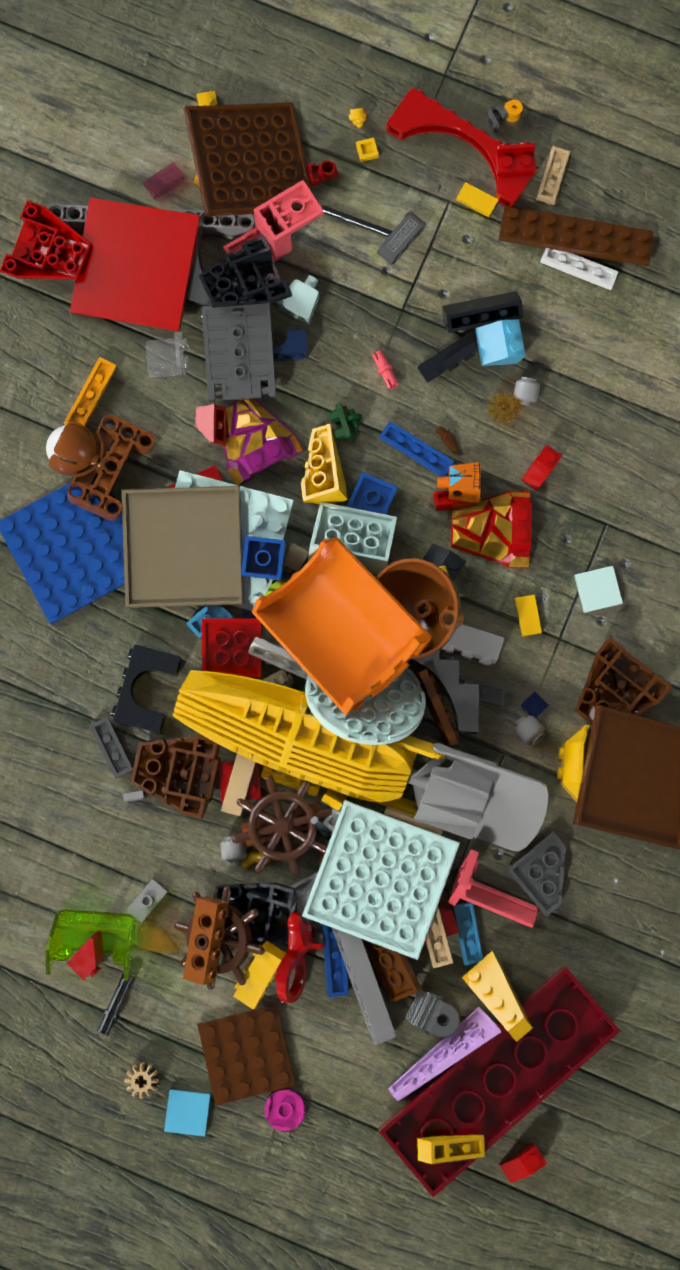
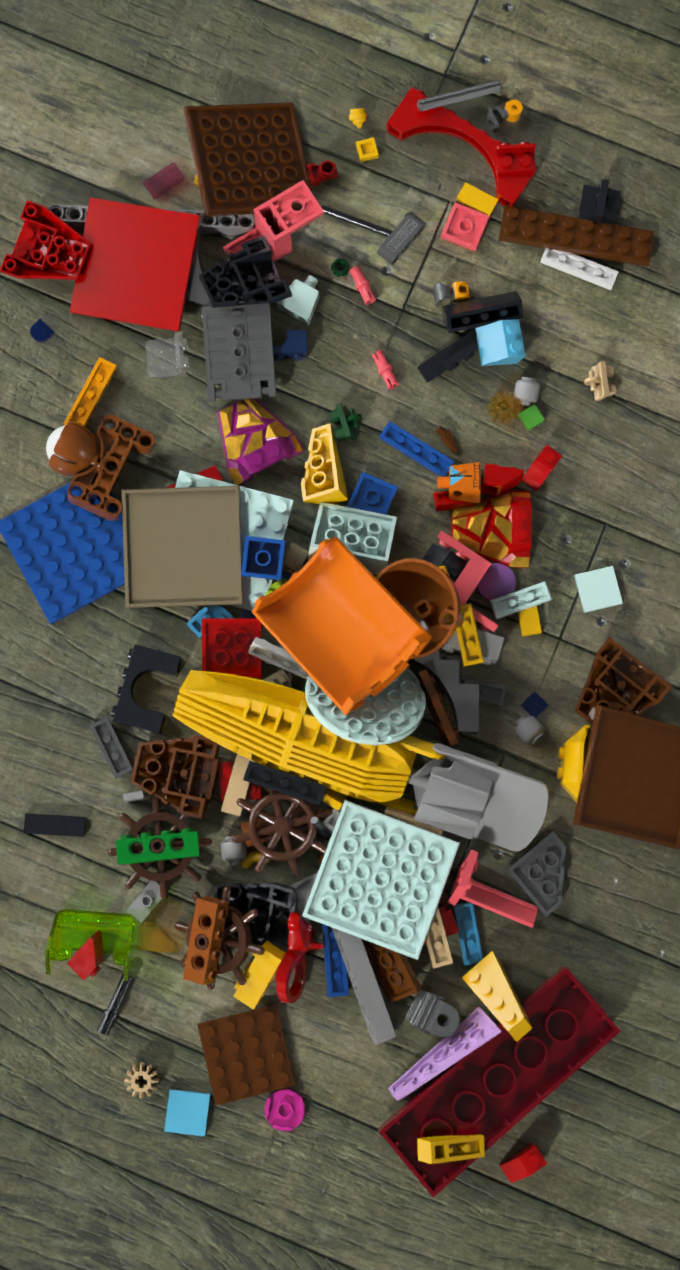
slope [196,404,226,446] -> none
yellow plate [197,91,218,106] -> none
tan tile [536,146,571,205] -> none
none -> black tile [23,813,86,837]
none -> clear blue tile [30,318,54,343]
none -> brick [108,796,212,900]
none -> black plate [243,761,327,806]
none -> dark green plate [331,258,350,277]
none -> coral pin [349,266,376,305]
none -> dark grey axle [417,80,501,111]
none -> leg [433,281,470,306]
none -> coral bracket [437,531,499,633]
none -> coral tile [441,202,490,252]
none -> yellow tile [453,603,484,667]
none -> medium lavender dish [477,563,516,601]
none -> red slope [480,463,524,496]
none -> light aqua tile [489,581,552,620]
none -> bright green tile [518,404,545,431]
none -> black bracket [578,179,621,225]
none -> tan hips [584,361,616,401]

